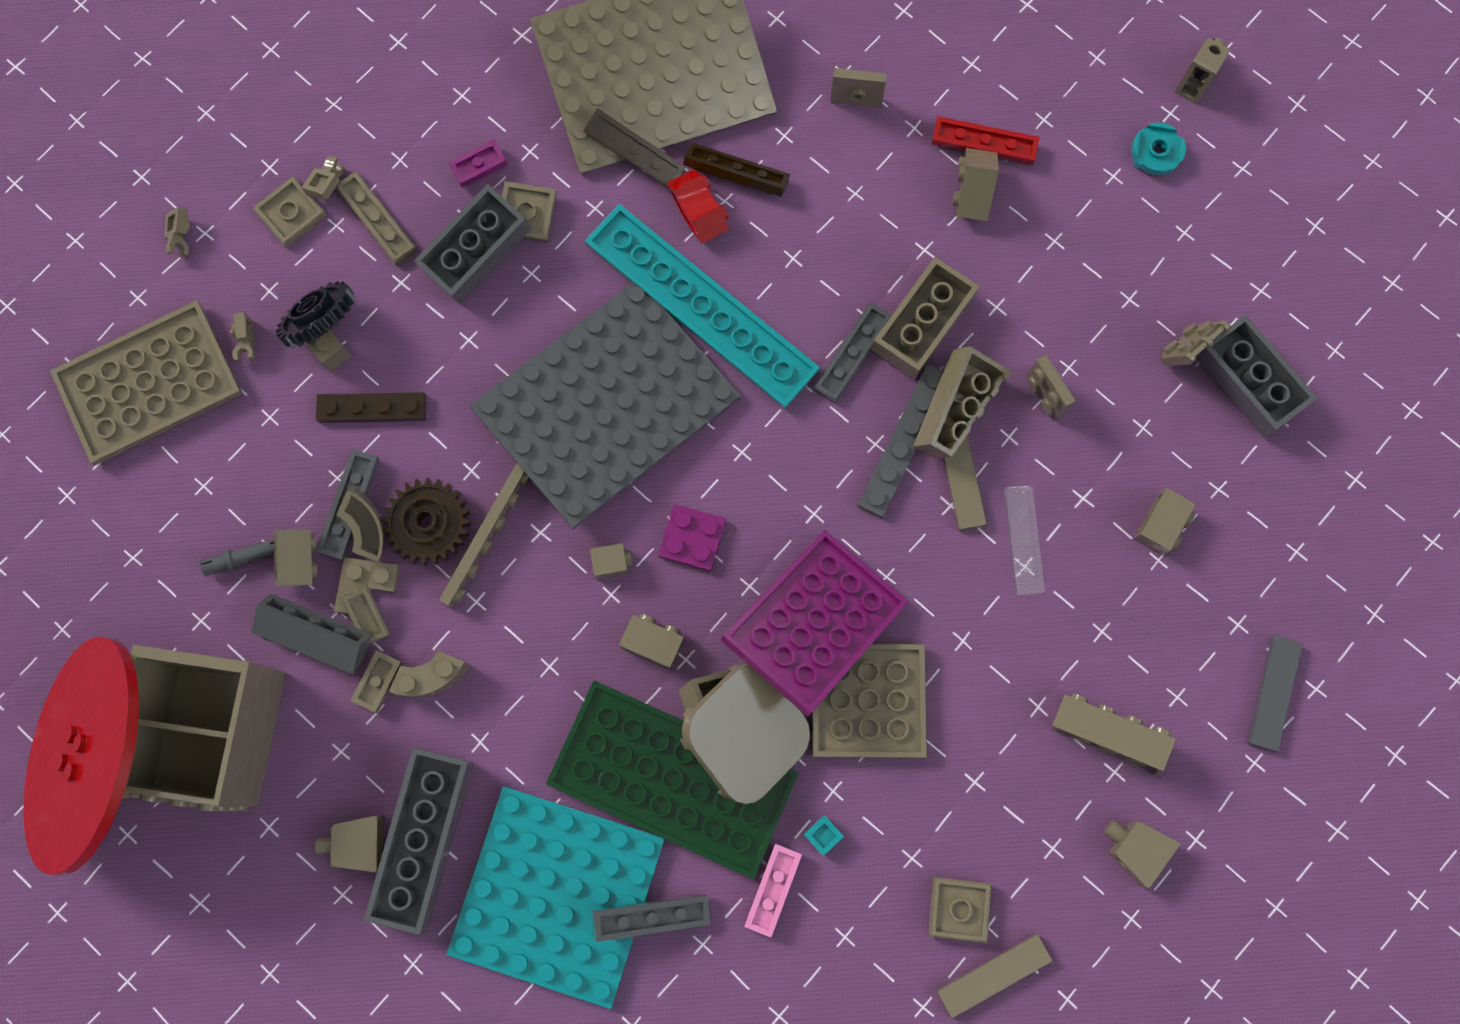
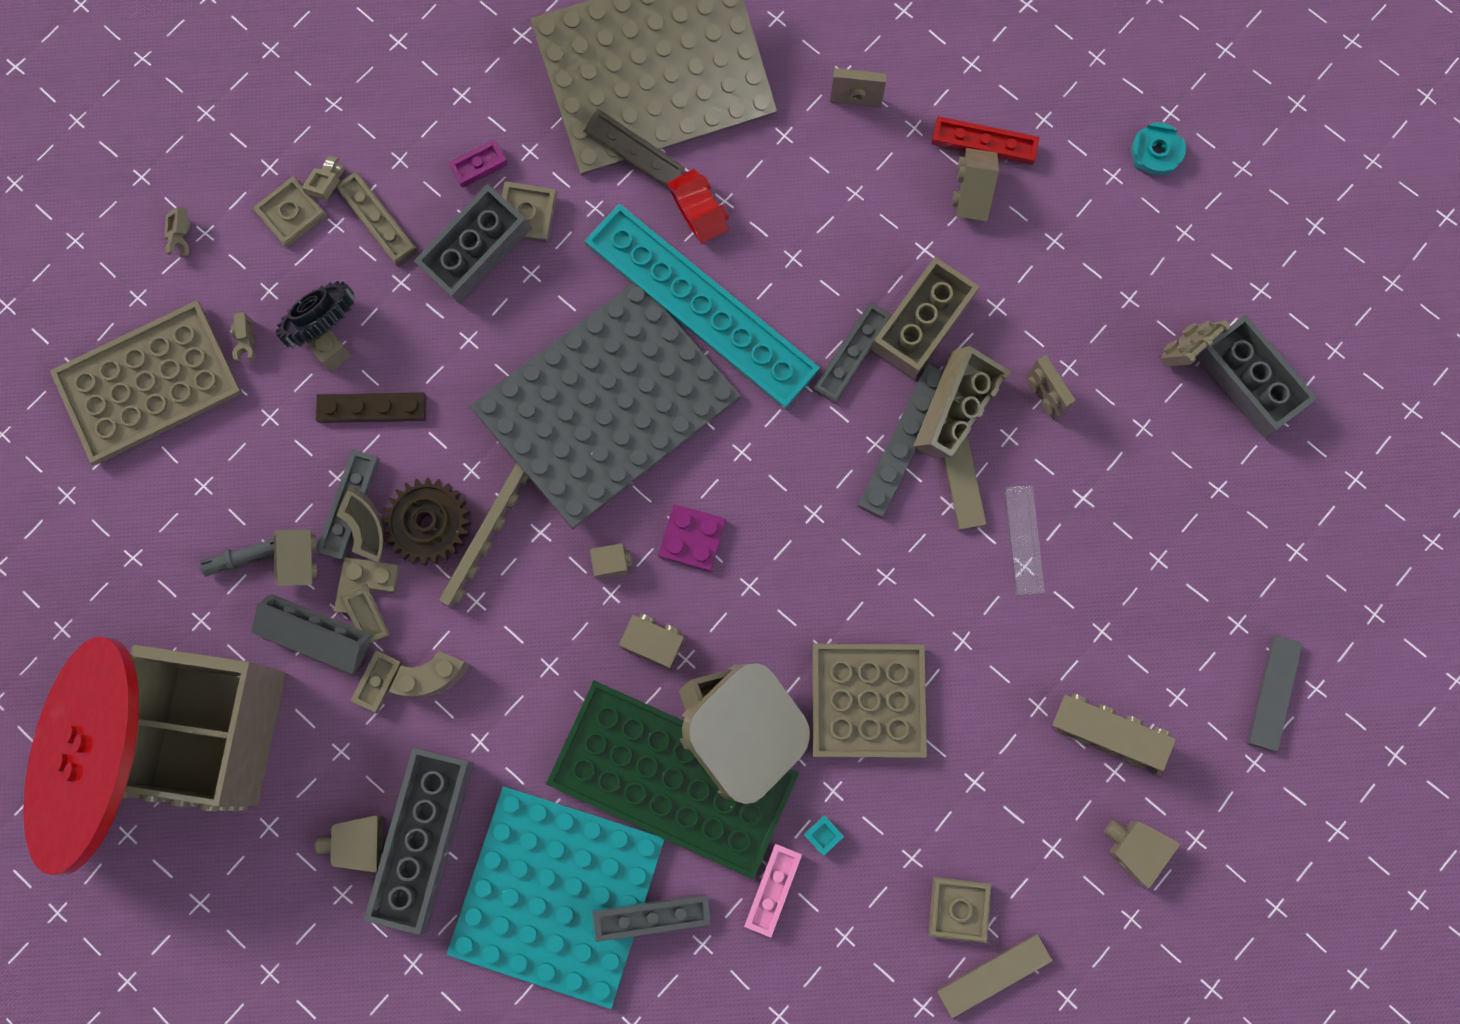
dark brown plate [683,143,790,197] -> none
magenta plate [721,530,909,717] -> none
dark tan brick [1134,488,1196,555] -> none
dark tan torso [1175,38,1230,104] -> none

